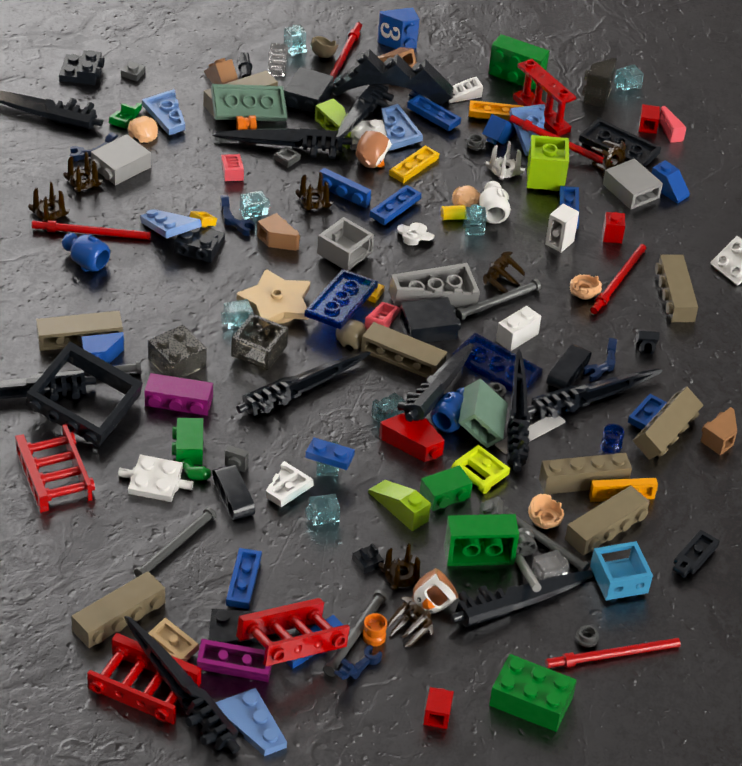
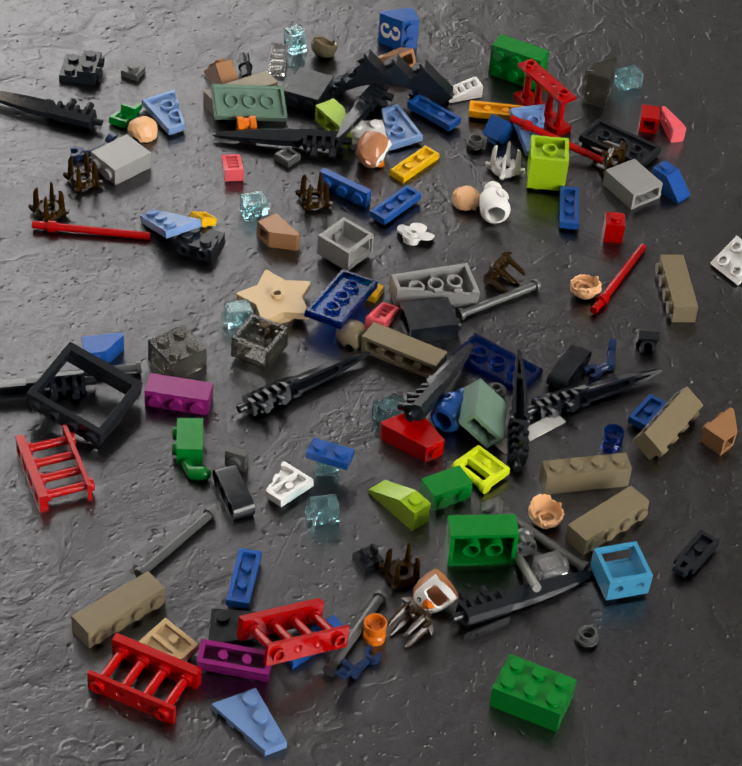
dark tan brick [36,311,123,351] -> none
blue piece [62,233,110,272] -> none
white plate [118,455,194,502] -> none
black piece [124,616,241,754] -> none
dark blue piece [220,195,255,236] -> none
red bar [330,22,362,82] -> none
red brick [423,687,454,729] -> none
yellow piece [441,205,478,221] -> none
clear light blue brick [463,204,486,235] -> none
white brick [496,306,541,352] -> none
white brick [545,204,579,253] -> none
red bar [545,638,681,668] -> none
light orange plate [589,478,658,502] -> none

